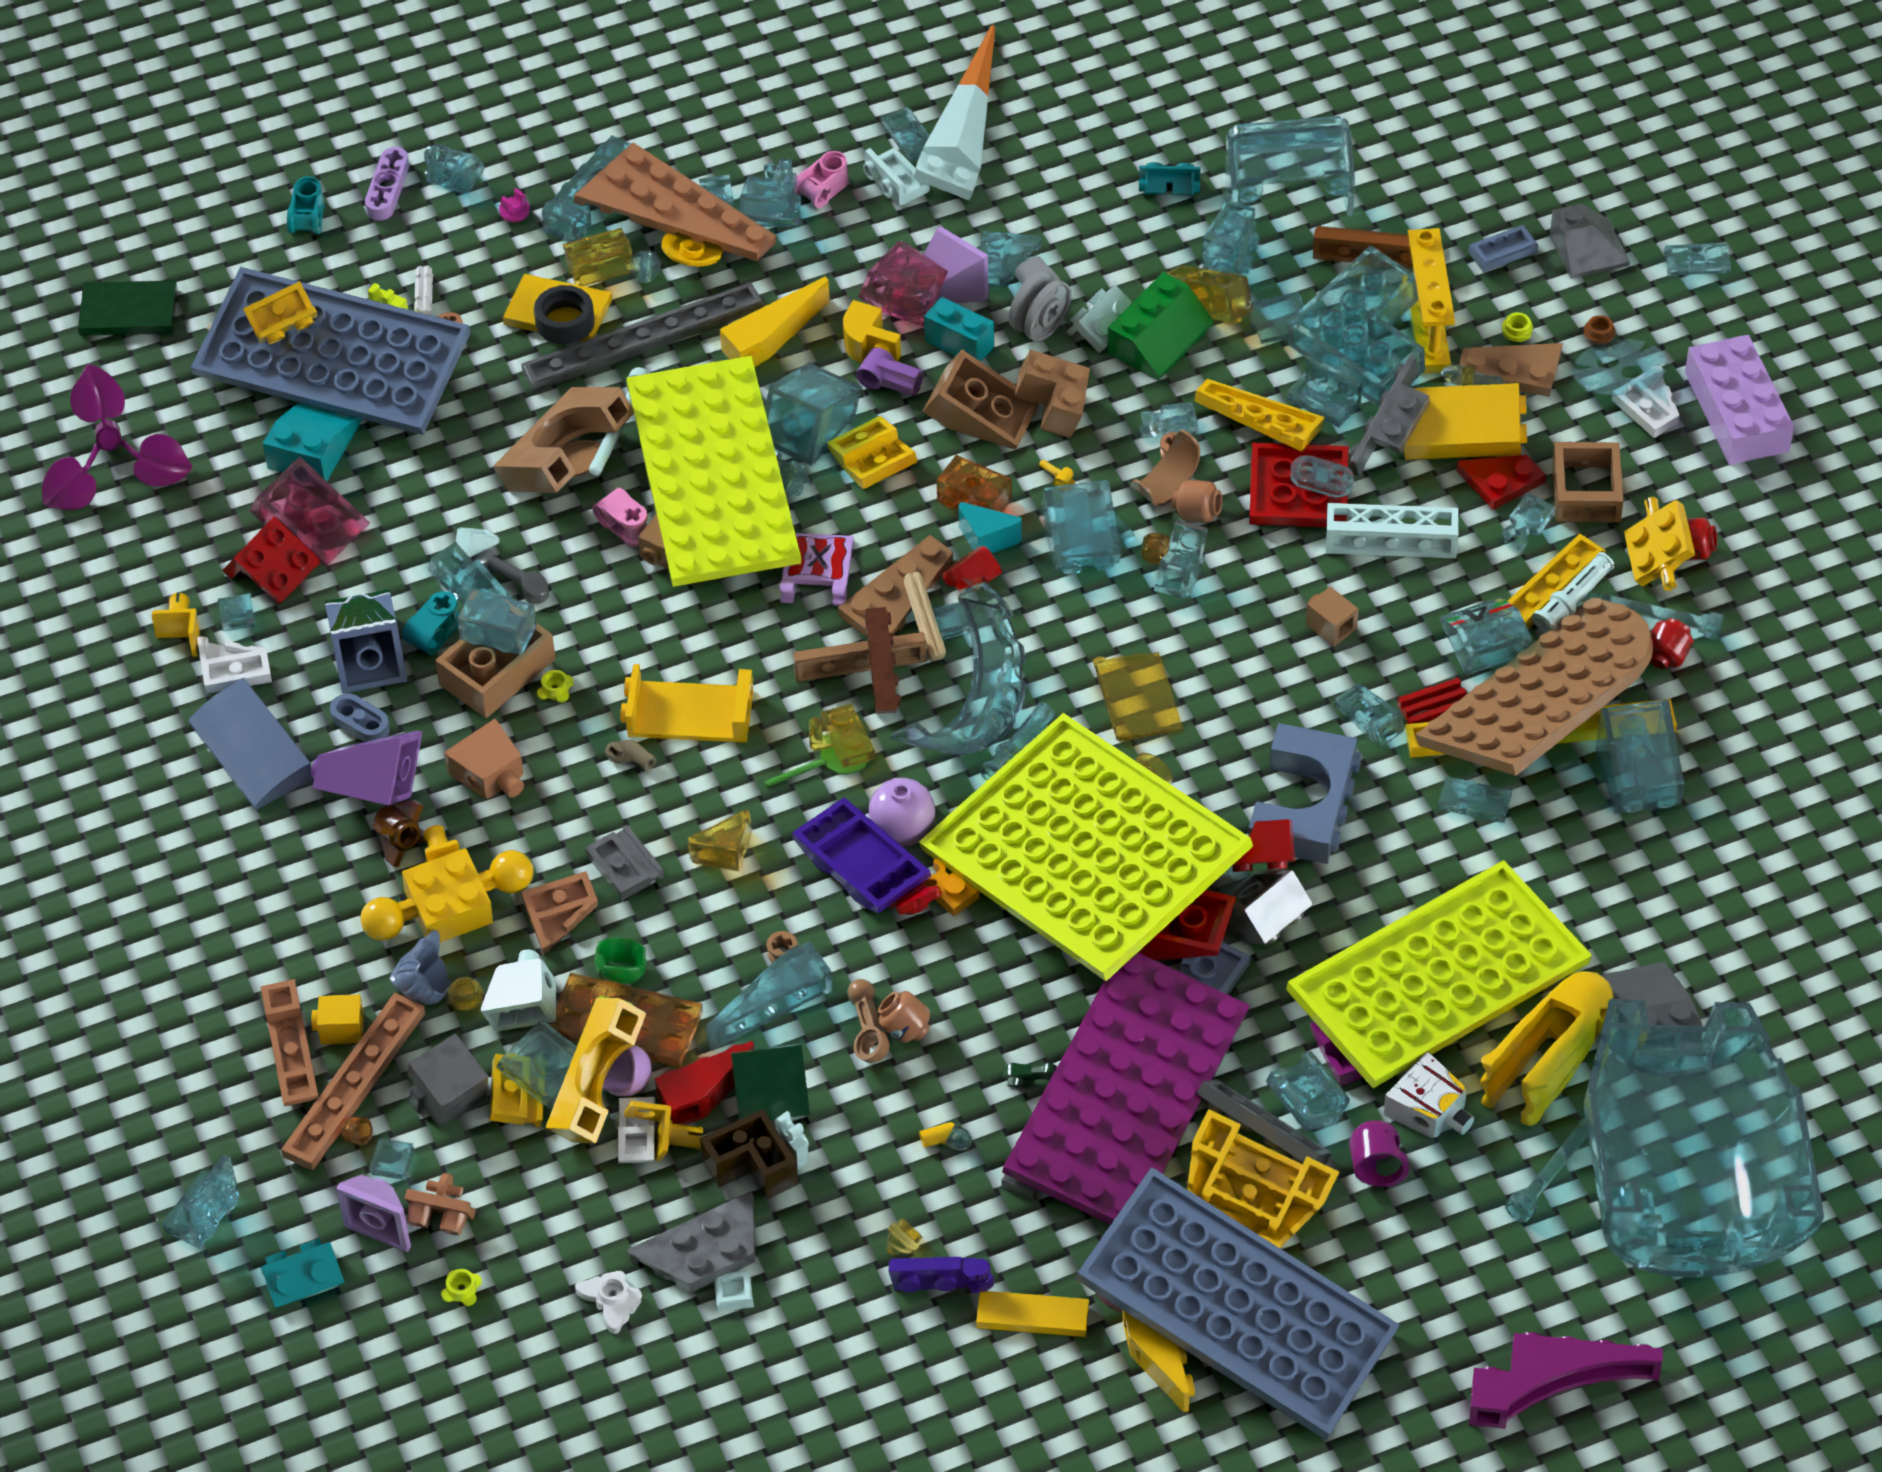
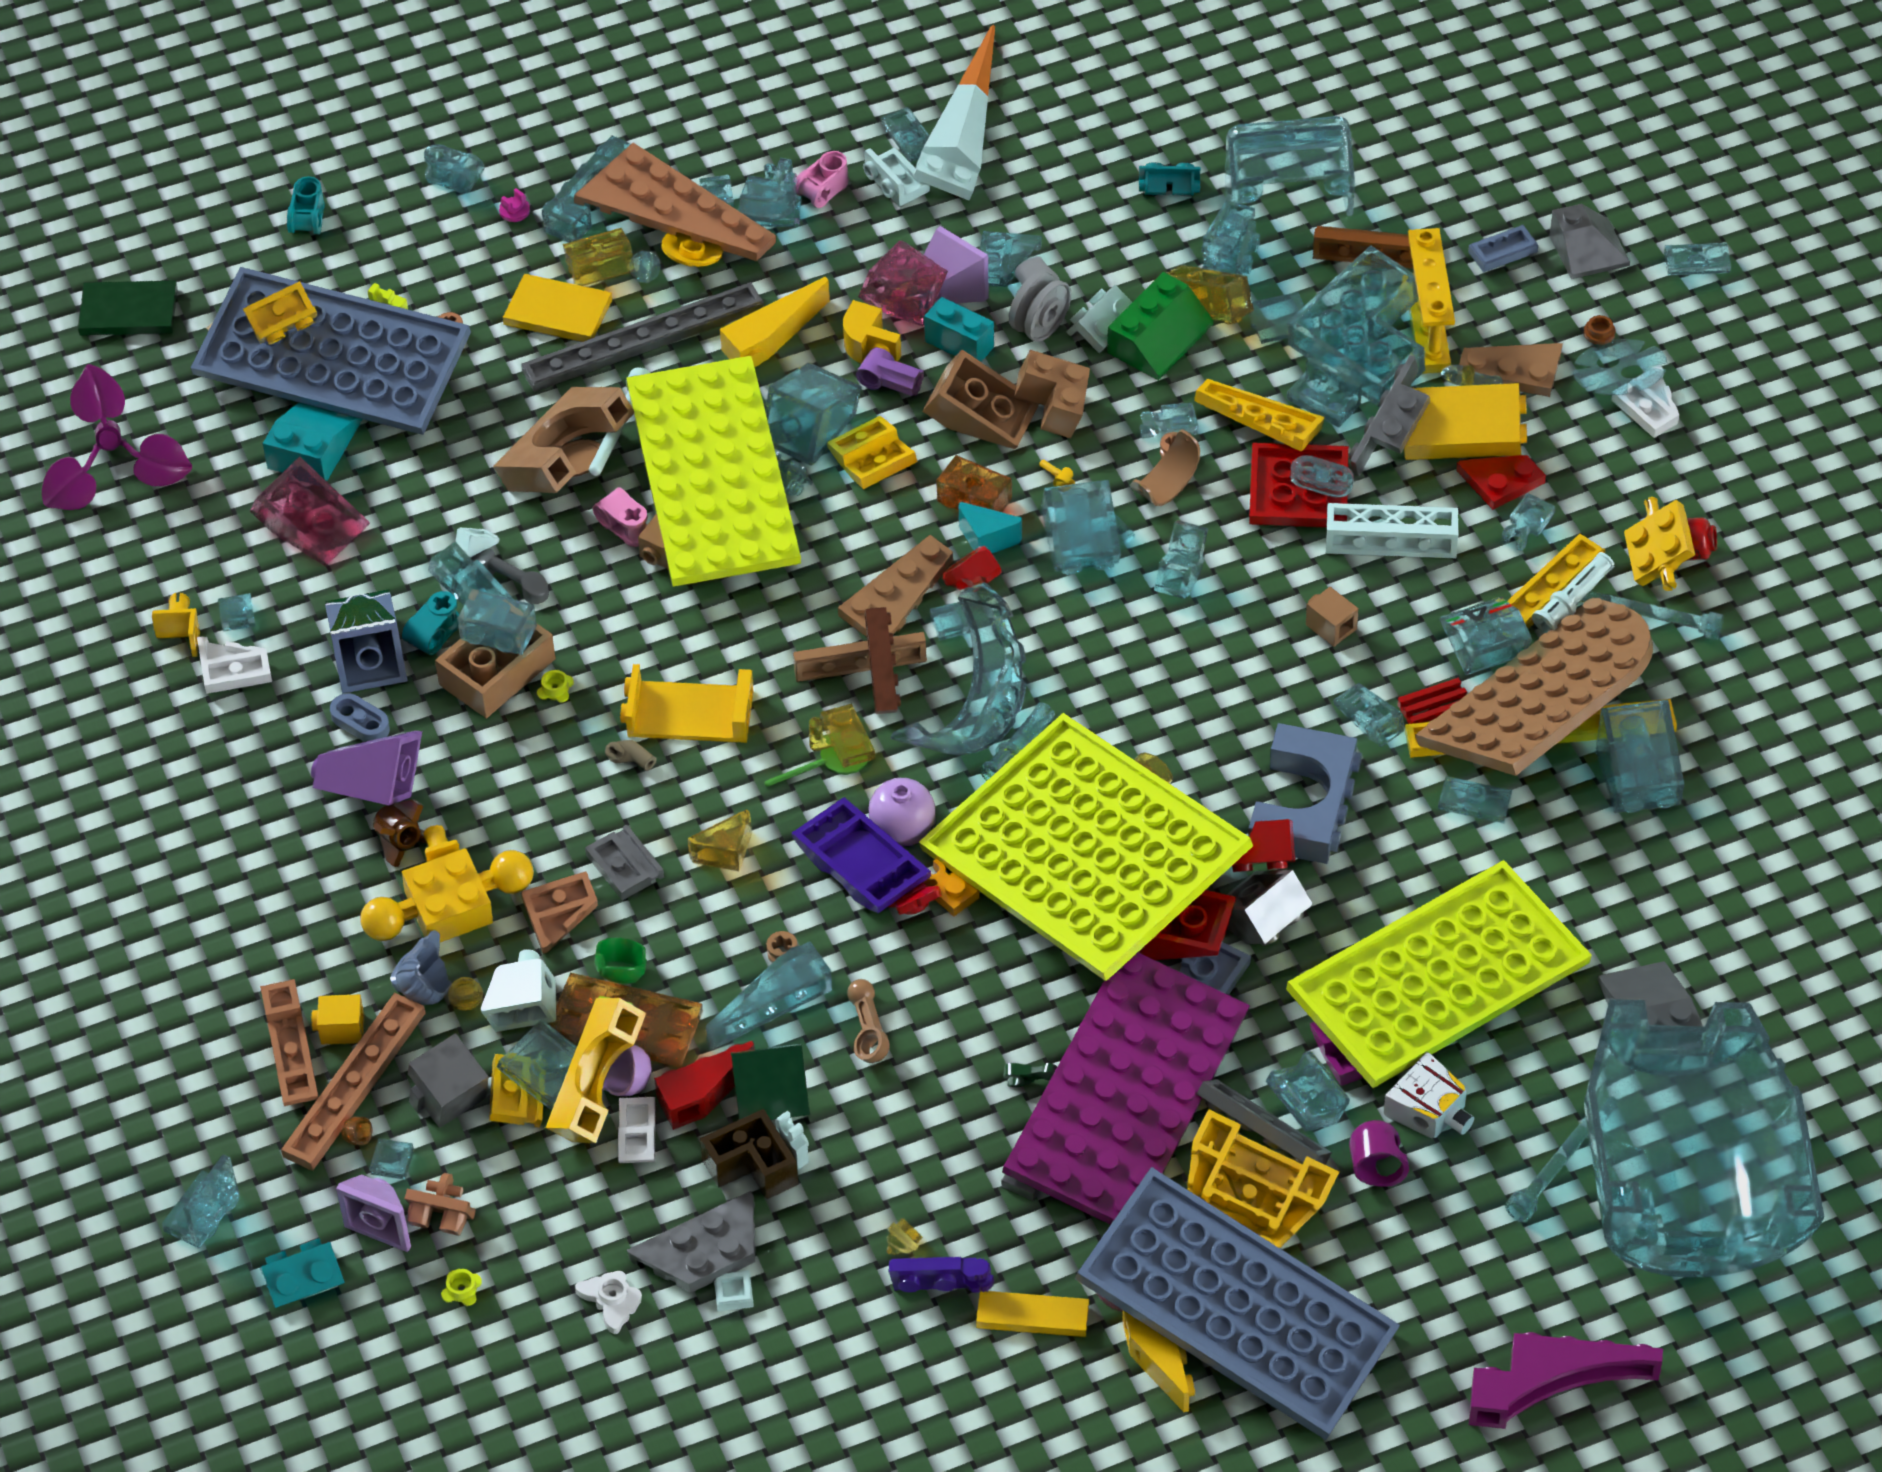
sand blue slope [188,677,313,810] -> none
red bracket [222,517,320,604] -> none
lavender beam [365,147,409,221] -> none
white axle [414,266,433,315] -> none
nougat torso [444,719,524,799] -> none
black tyre [534,285,595,344] -> none
yellow bracket [624,1101,703,1162] -> none
lavender flag [780,533,854,606] -> none
nougat head [878,991,930,1043] -> none
tan axle [903,572,946,661] -> none
arm [919,1122,972,1151] -> none
clear yellow piece [1093,652,1183,741] -> none
clear orange bush [1141,533,1171,564] -> none
nougat head [1172,480,1222,523] -> none
yellow piece [1479,971,1613,1126] -> none
neon yellow plate [1501,312,1533,342] -> none
medium nougat window [1552,441,1624,523] -> none
red head [1650,618,1694,670] -> none
lavender brick [1685,335,1794,465] -> none

